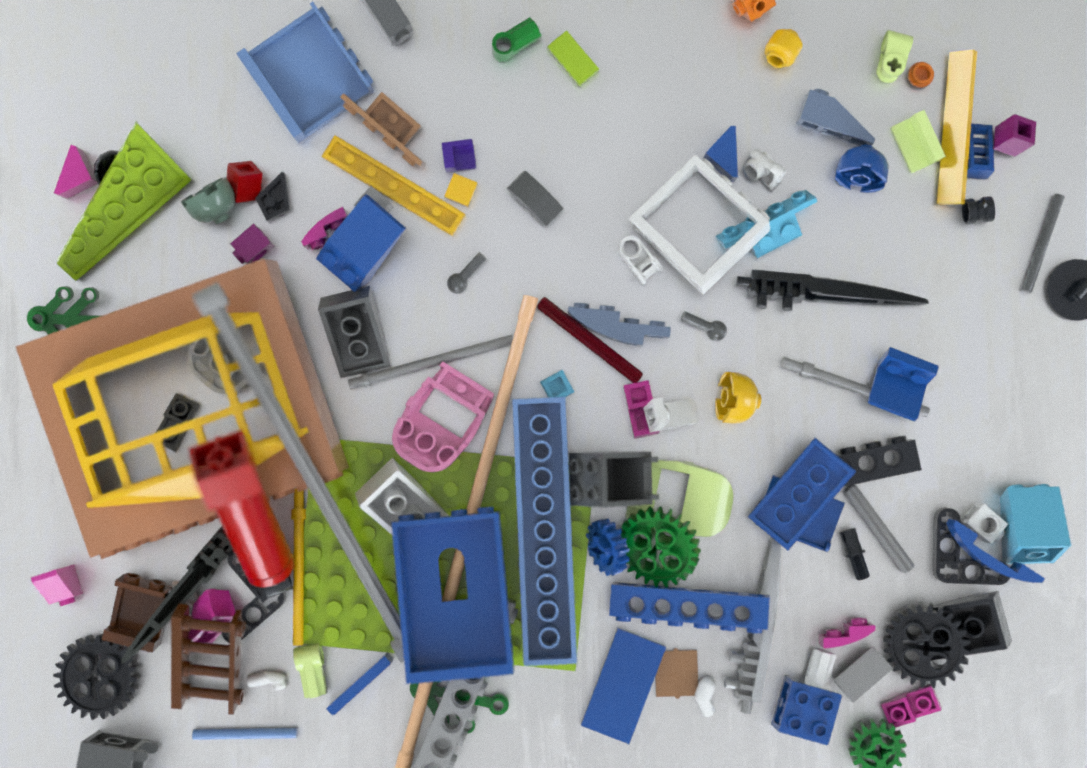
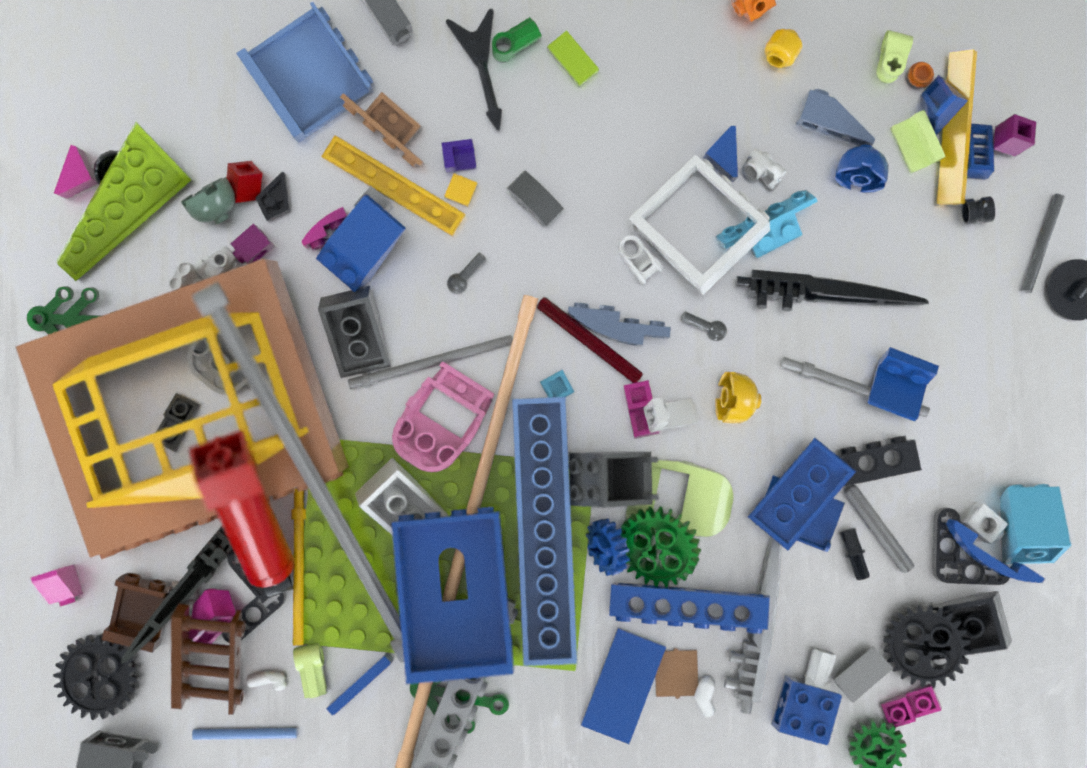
dark pink slope [818,618,875,648] -> none
none -> white plate [168,261,203,290]
none -> white plate [193,245,238,280]
none -> black piece [446,8,502,131]
none -> blue slope [921,75,968,136]

